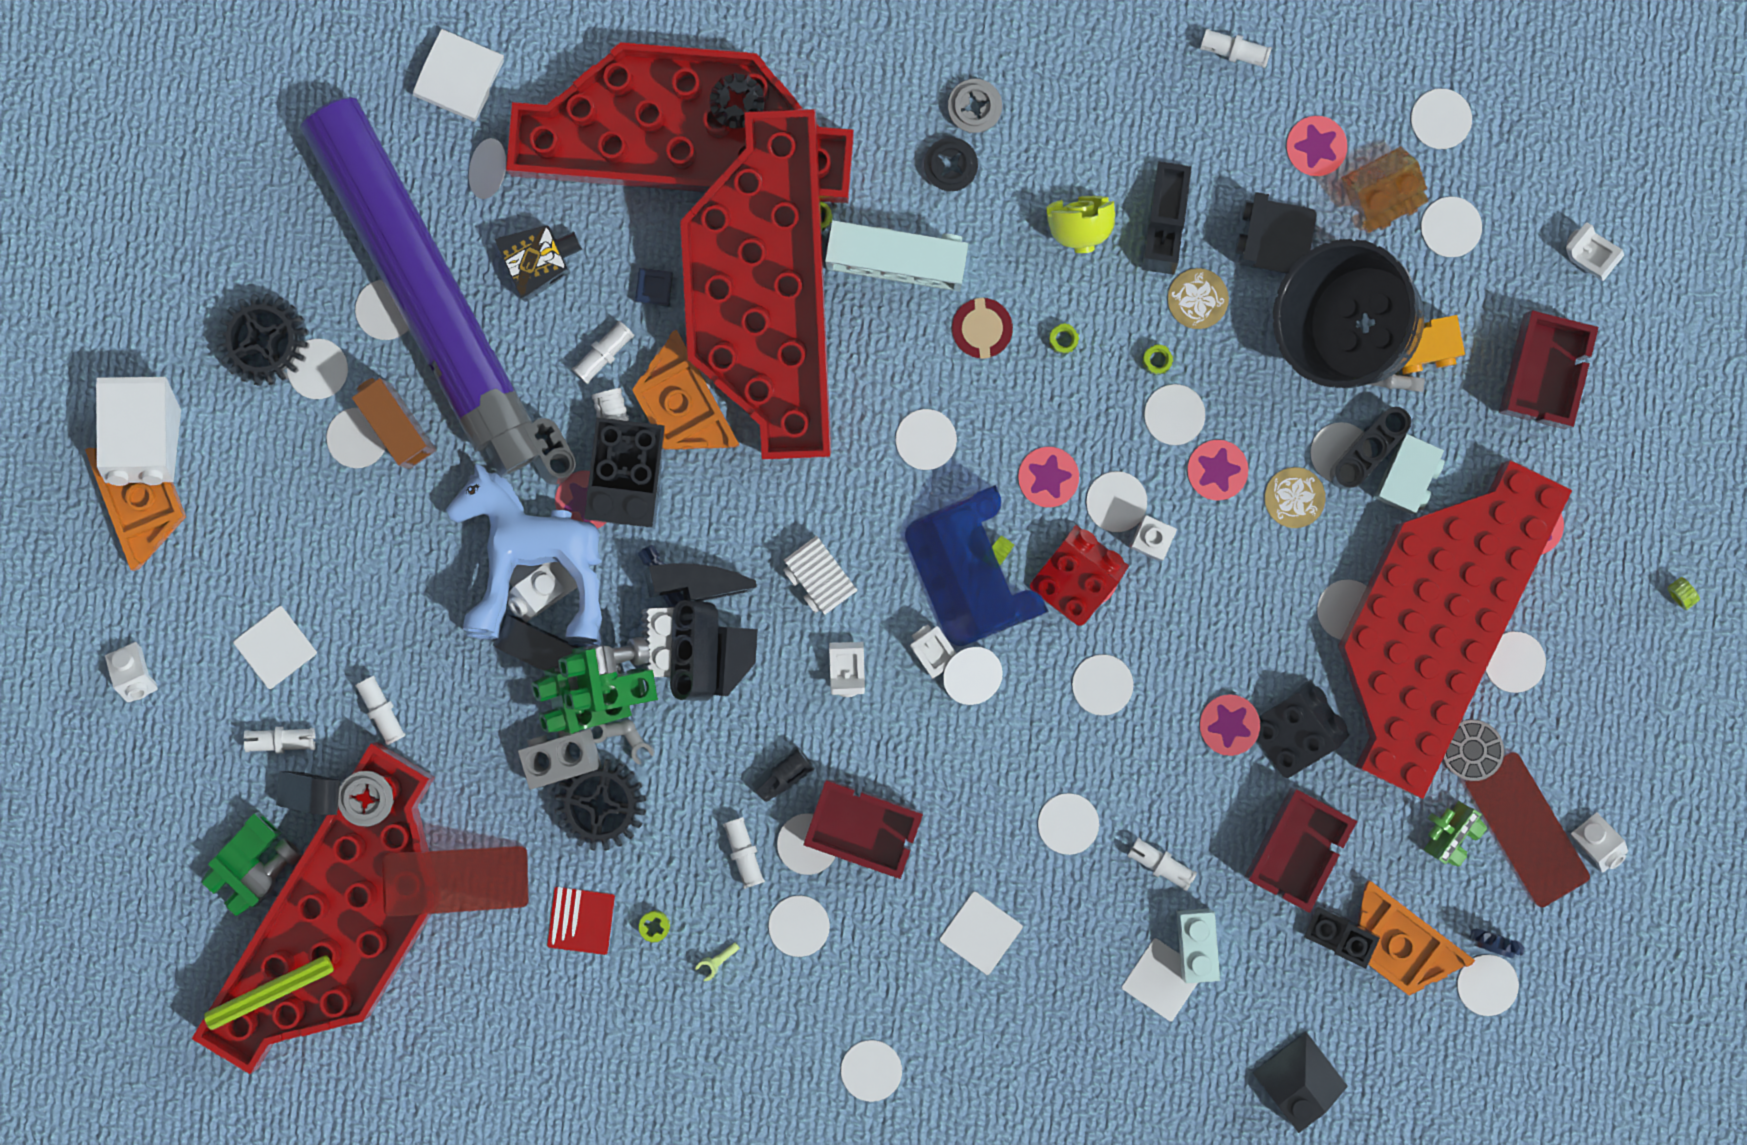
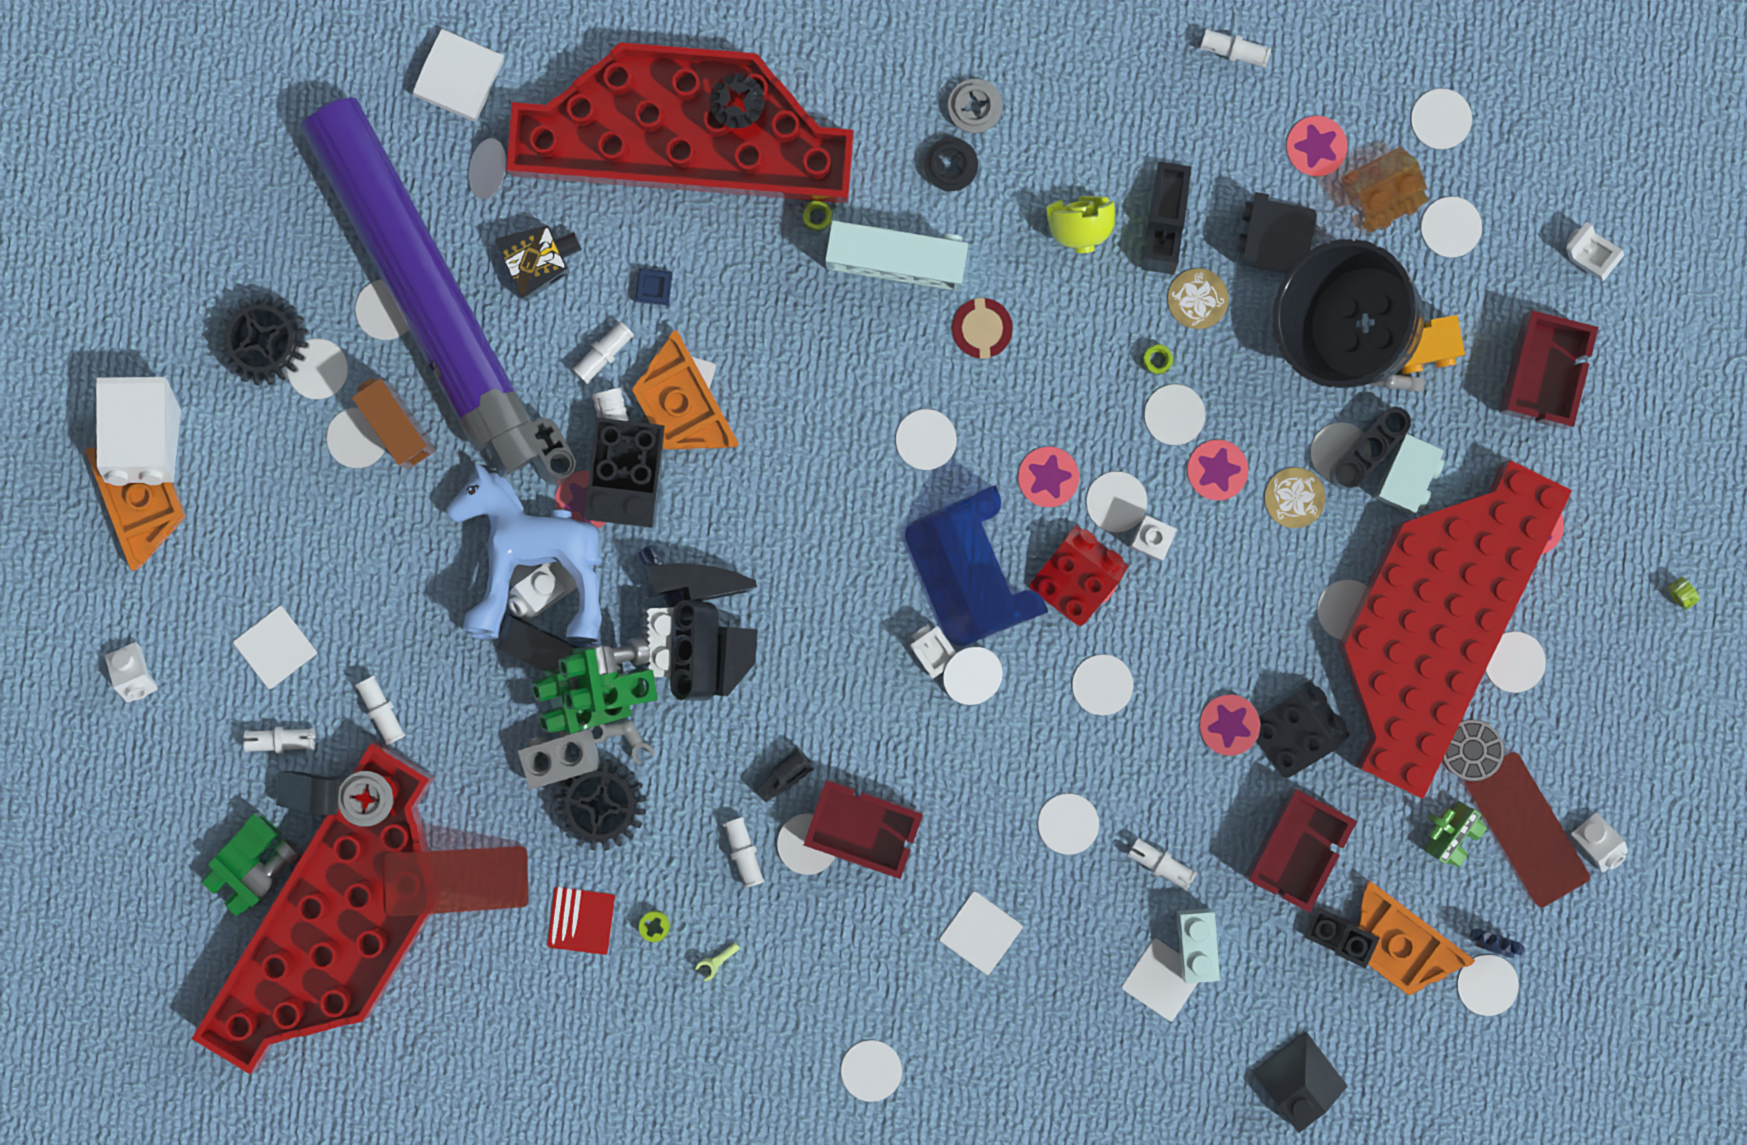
lime axle [204,956,334,1030] -> none
red brick [680,109,832,460] -> none
white sticker [769,896,830,957] -> none
white brick [783,536,858,615] -> none
white bracket [829,642,865,697] -> none
lime axle [984,535,1015,569] -> none
lime axle [1048,323,1079,355] -> none

